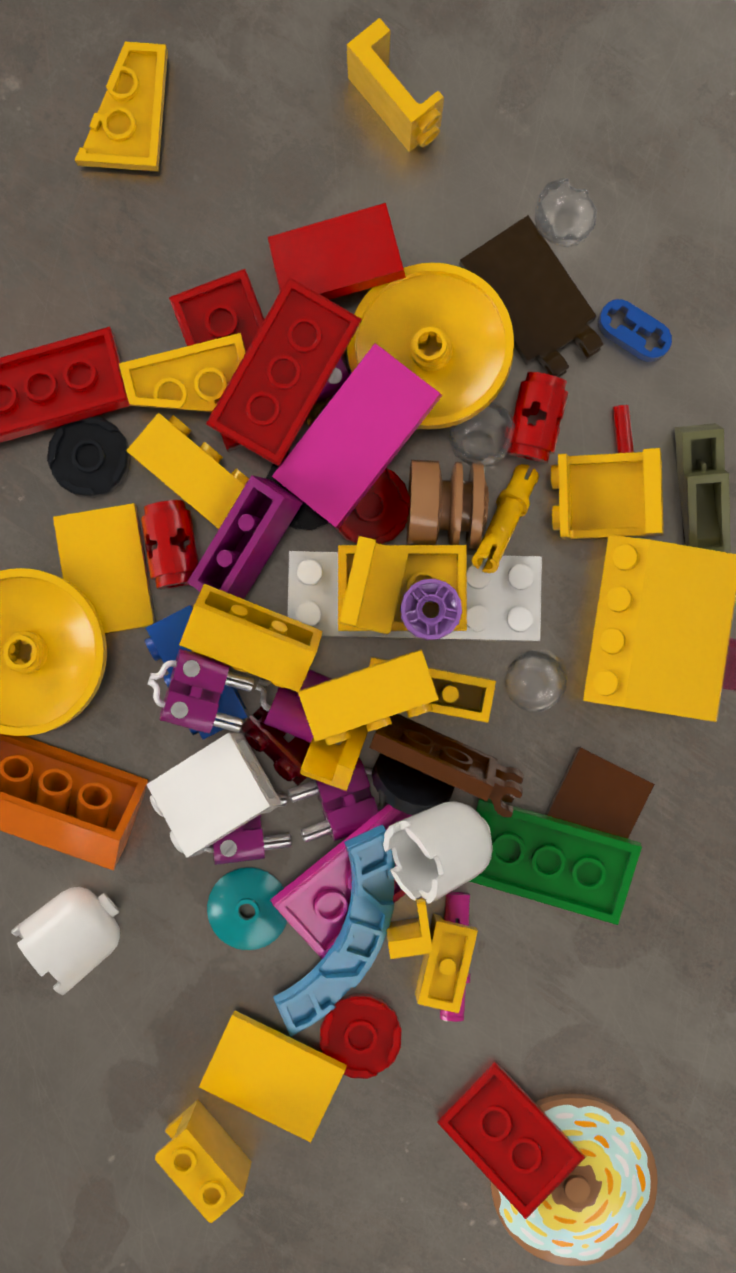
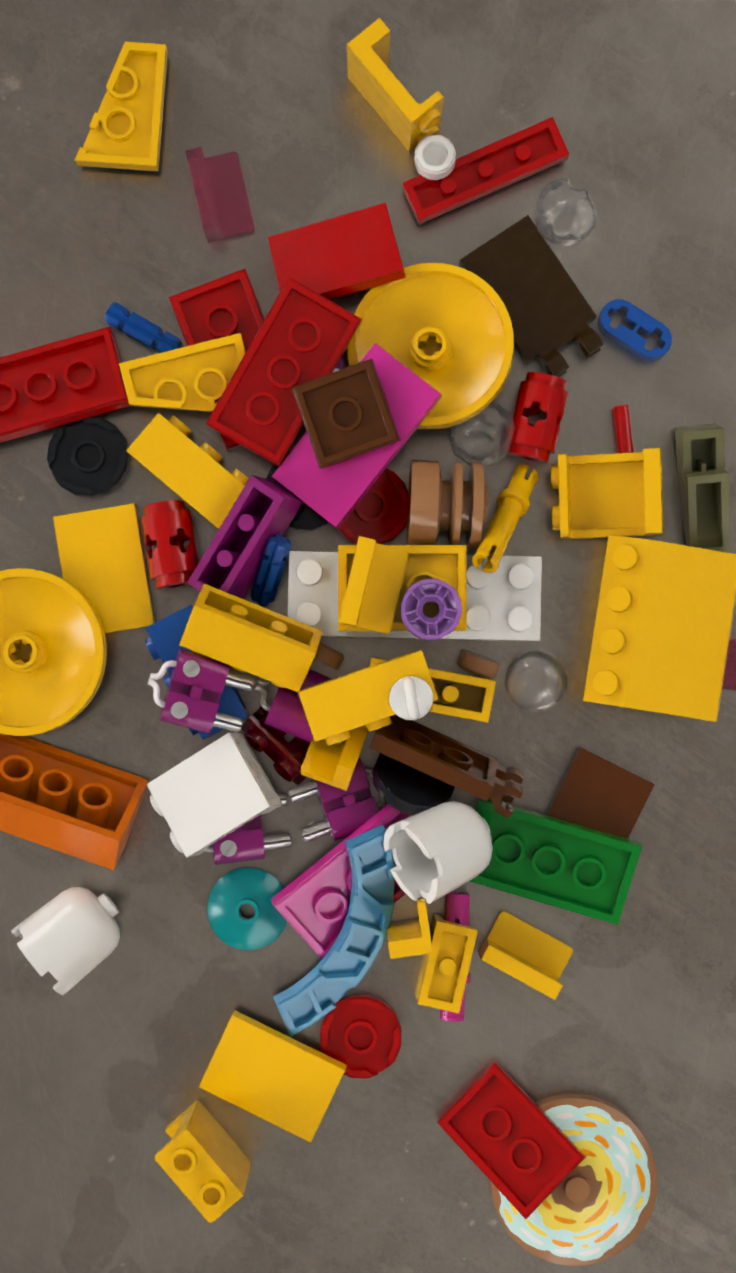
none -> blue axle [104,302,182,353]
none -> clear pink panel [185,147,255,243]
none -> blue axle [250,534,291,606]
none -> reddish brown tile [292,358,401,469]
none -> medium nougat tile [314,642,344,670]
none -> white tile [389,676,433,720]
none -> red plate [402,117,569,225]
none -> white tile [414,135,456,180]
none -> medium nougat tile [457,649,500,679]
none -> yellow panel [478,910,573,1000]

